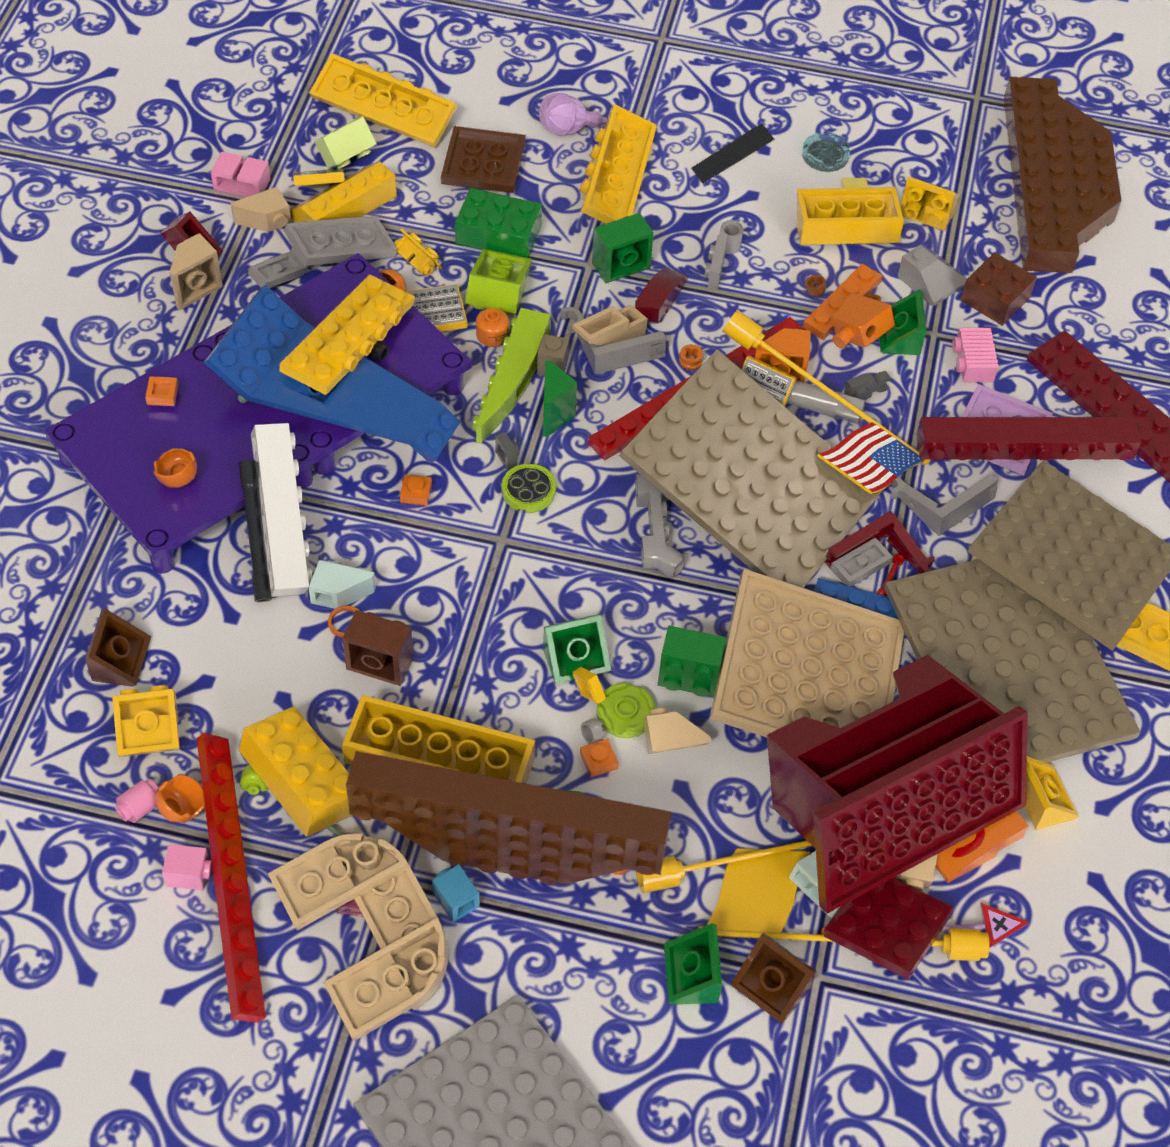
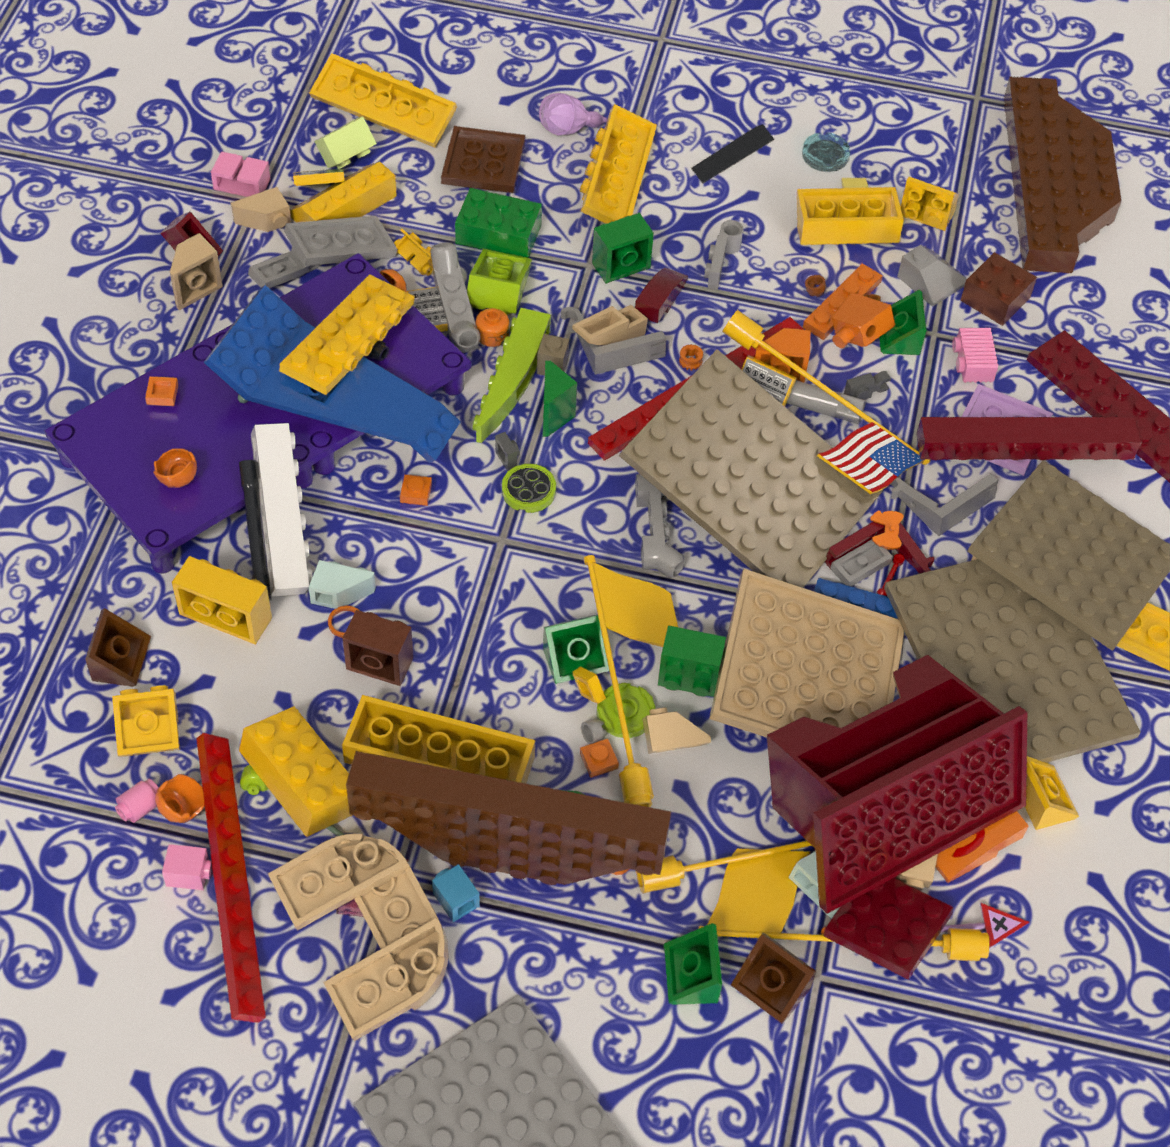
none -> yellow brick [172,556,272,645]
none -> light grey plate [430,242,480,353]
none -> yellow flag [583,555,678,807]
none -> orange piece [870,510,904,550]

